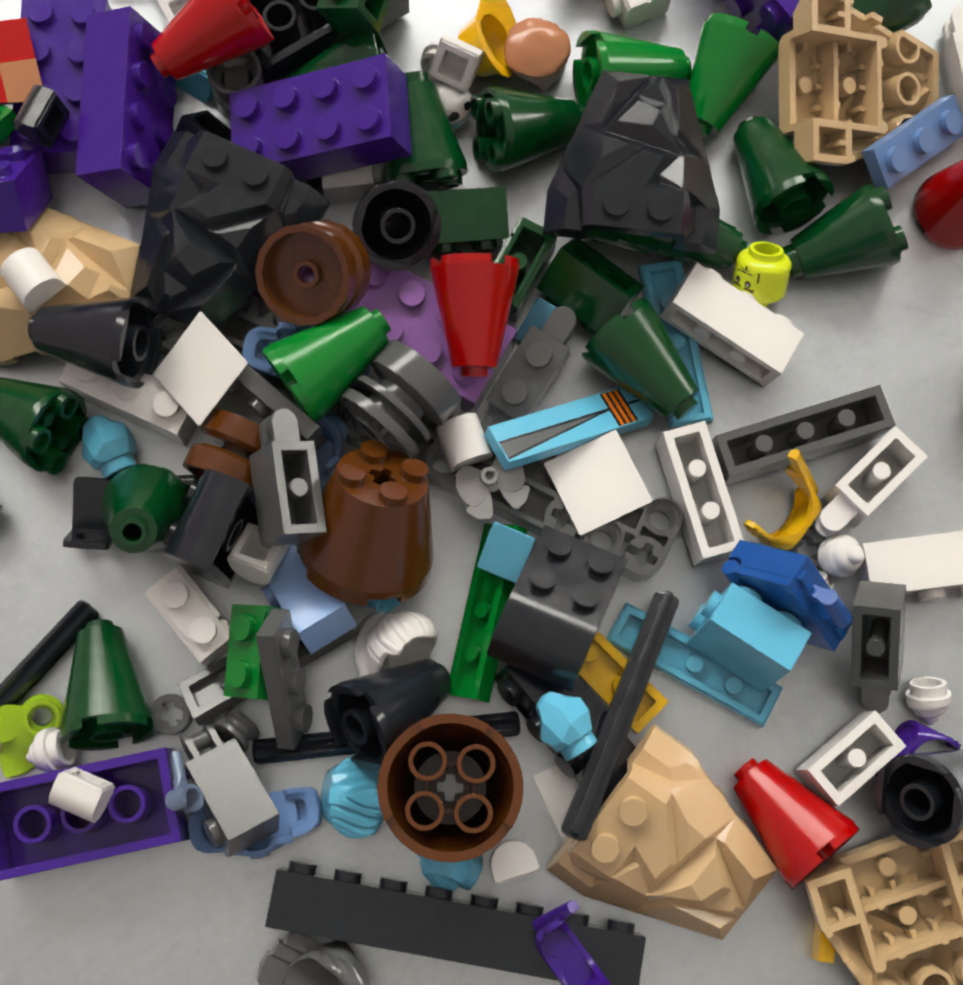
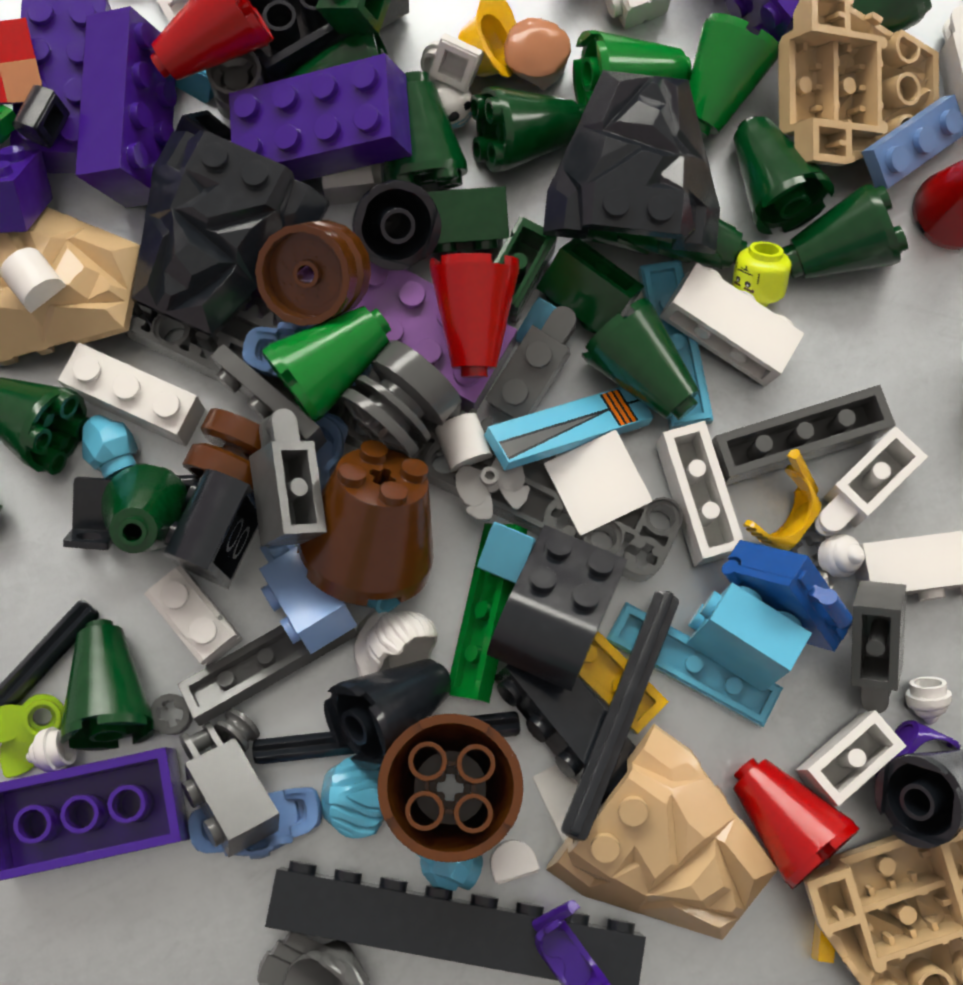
black cone [28,297,162,389] -> none
white brick [49,767,116,823] -> none
white sticker [154,311,248,426] -> none
sand blue hand [165,751,204,814] -> none
green plate [223,604,278,700] -> none
white brick [227,522,290,585] -> none
dark grey plate [255,609,313,750] -> none
medium azure rock [536,691,598,761] -> none

